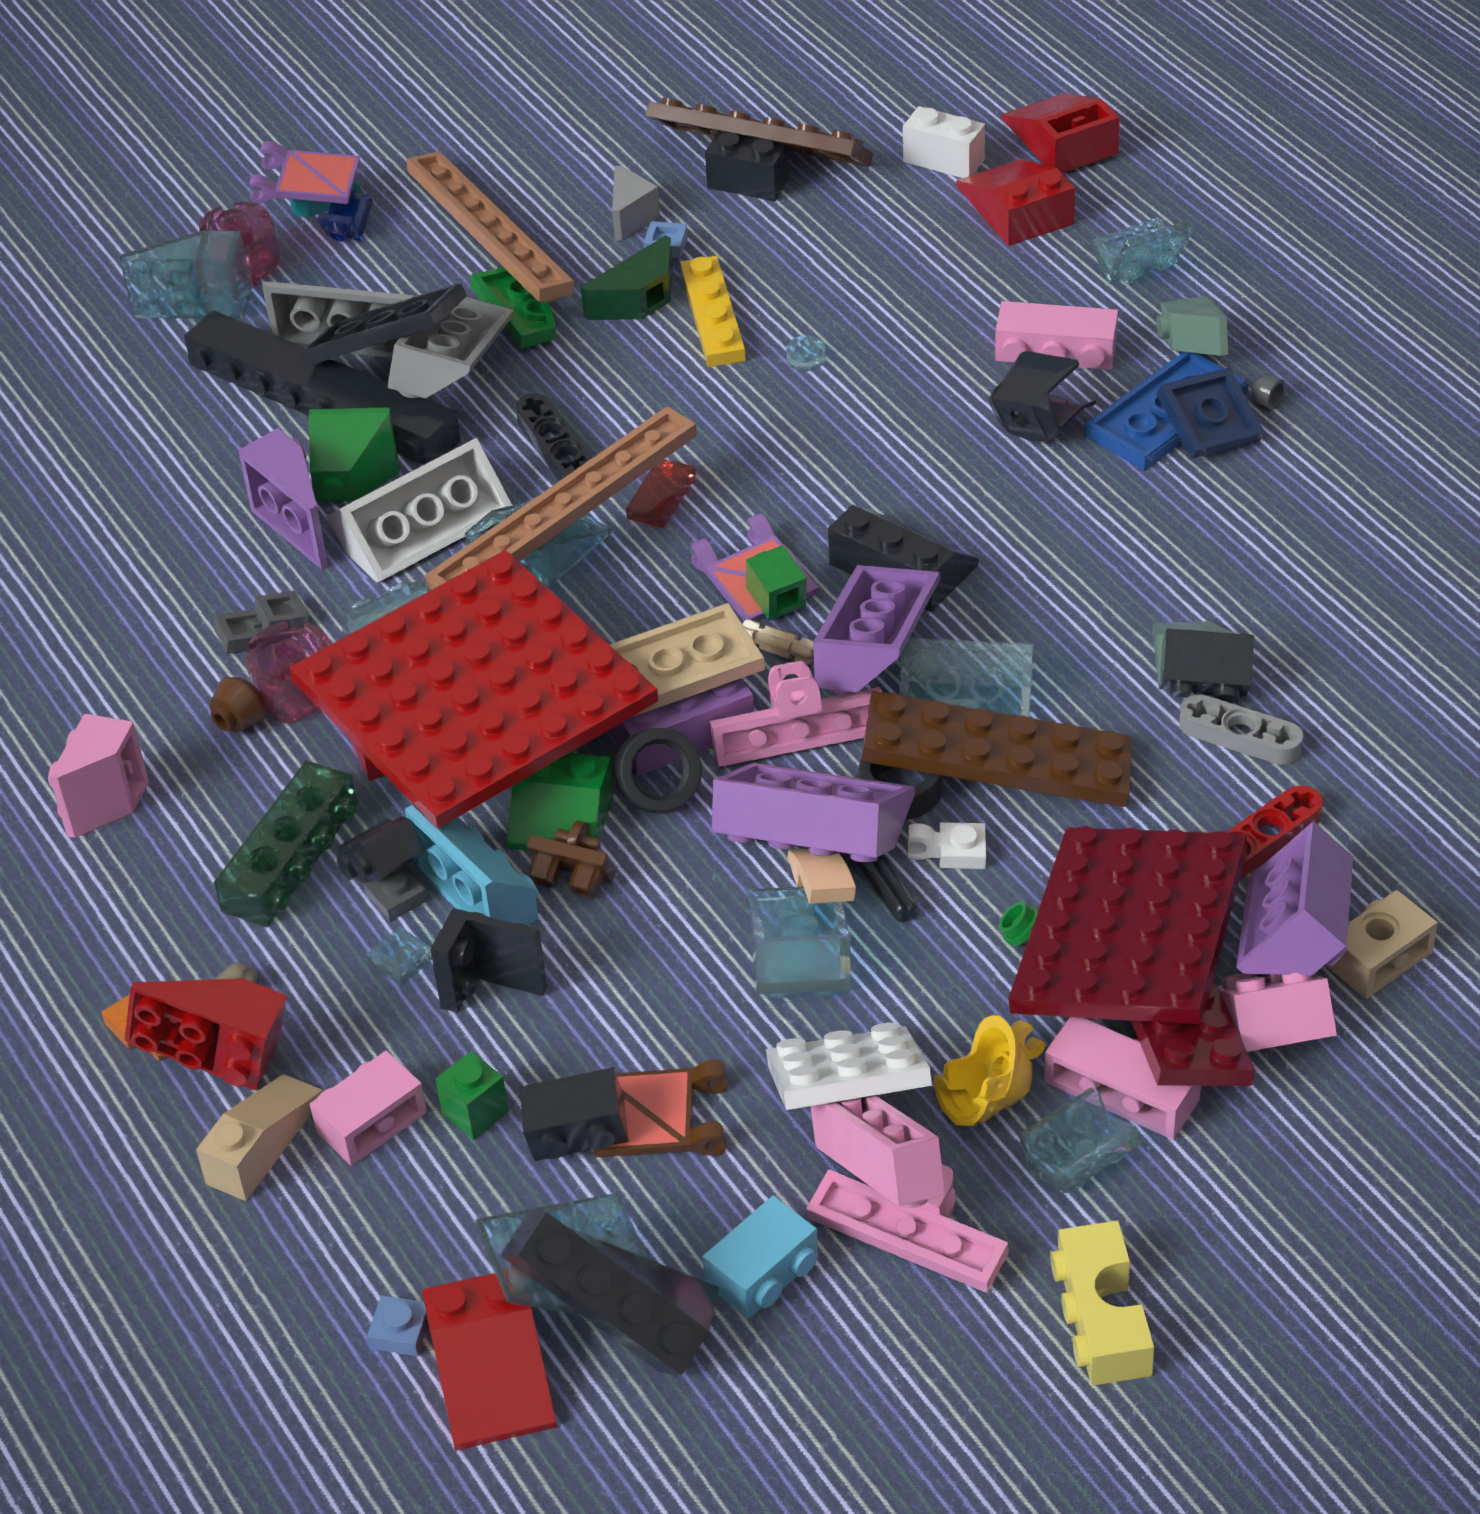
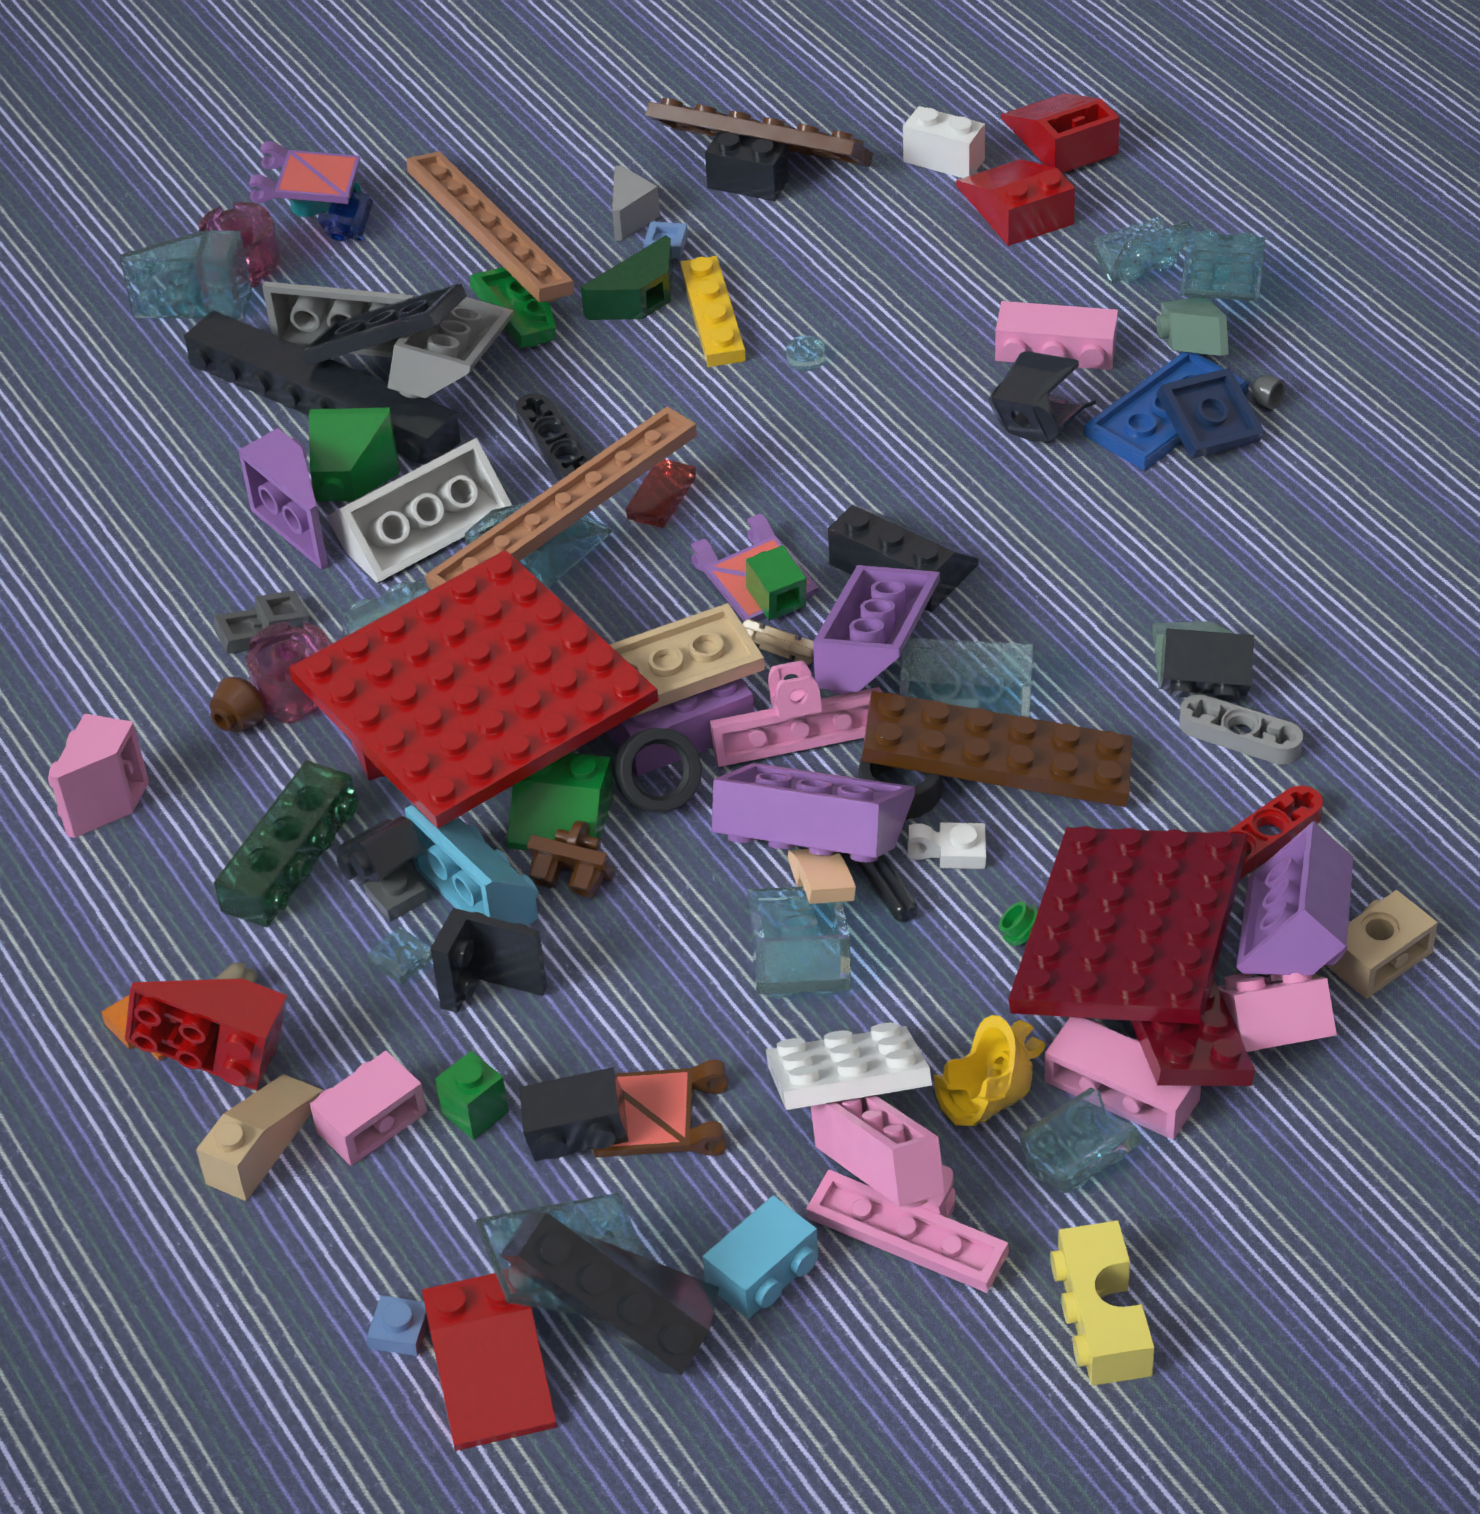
none -> clear light blue slope [1180,230,1266,301]

